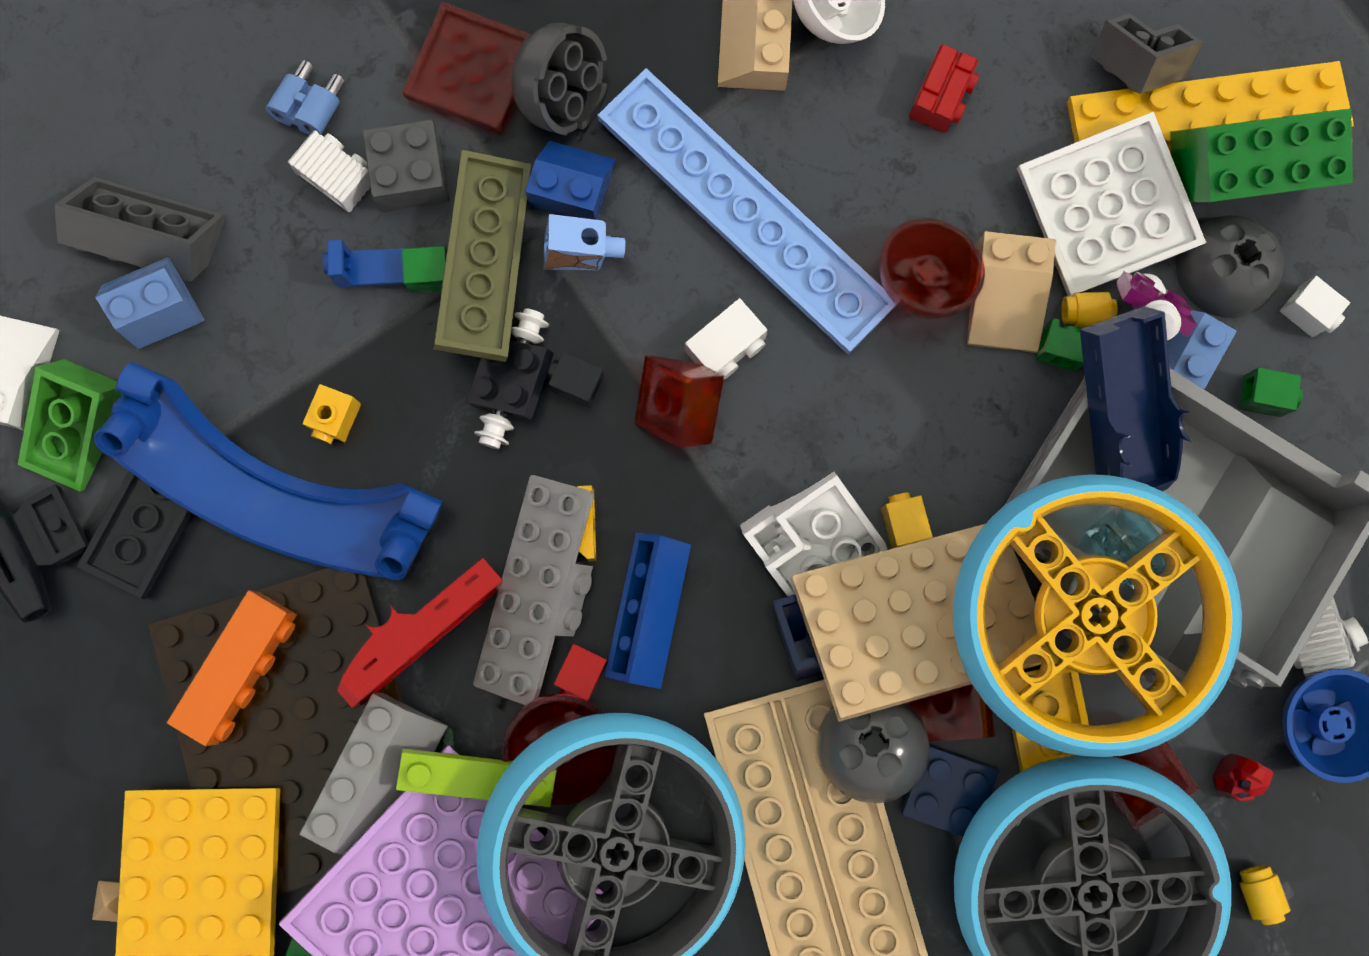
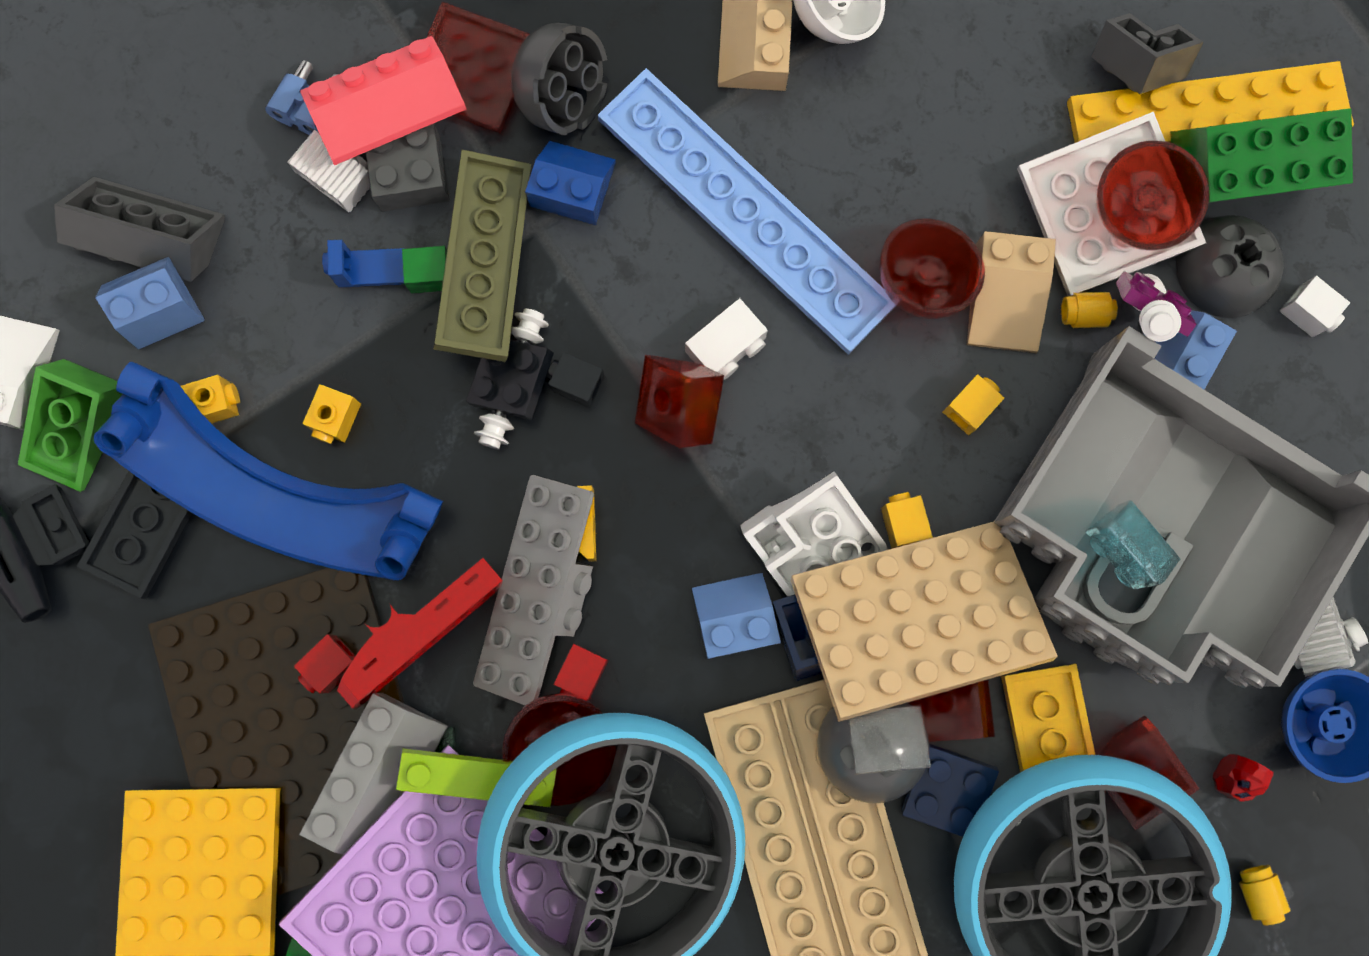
tan slope [92,880,120,922] -> none
orange brick [167,590,297,746] -> none
light blue torso [543,214,625,270] -> none
blue brick [605,533,691,689] -> none
red brick [909,44,980,133] -> none
yellow wheel [953,474,1242,757] -> none
green brick [1035,318,1084,372] -> none
dark blue piece [1080,306,1193,491] -> none
green brick [1239,367,1303,417] -> none
none -> yellow brick [181,375,240,424]
none -> red brick [294,634,356,694]
none -> coral slope [300,36,467,165]
none -> medium blue slope [692,573,781,659]
none -> clear window [848,706,931,774]
none -> yellow brick [943,374,1004,436]
none -> clear red piece [1096,141,1209,251]

